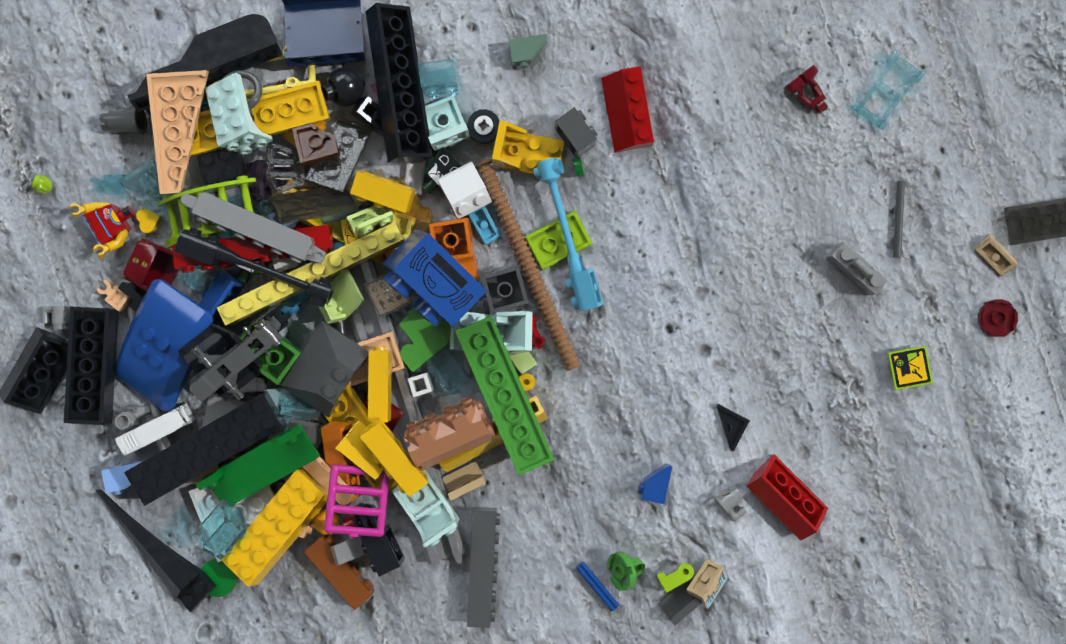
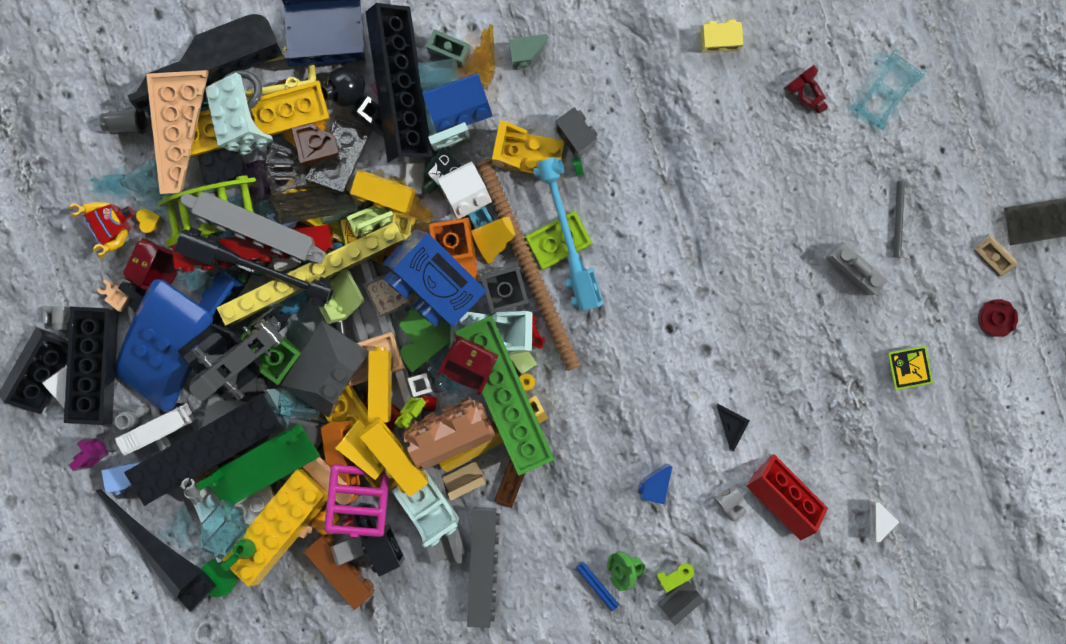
lime plate [31,174,53,193] -> none
black wheel [467,109,500,144] -> none
red slope [601,66,654,153] -> none
tan panel [686,559,727,609] -> none
none -> white tile [42,365,67,408]
none -> magenta bracket [68,439,109,471]
none -> light grey axle [181,478,202,505]
none -> green bar [221,539,256,571]
none -> lime plate [395,397,426,429]
none -> red hose [418,395,436,412]
none -> blue slope [422,73,493,133]
none -> sand green brick [426,29,471,68]
none -> dark red piece [437,335,499,395]
none -> clear yellow slope [464,24,495,90]
none -> yellow slope [471,217,516,264]
none -> reddish brown tile [494,458,525,508]
none -> light yellow brick [700,20,743,53]
none -> white slope [869,500,899,542]

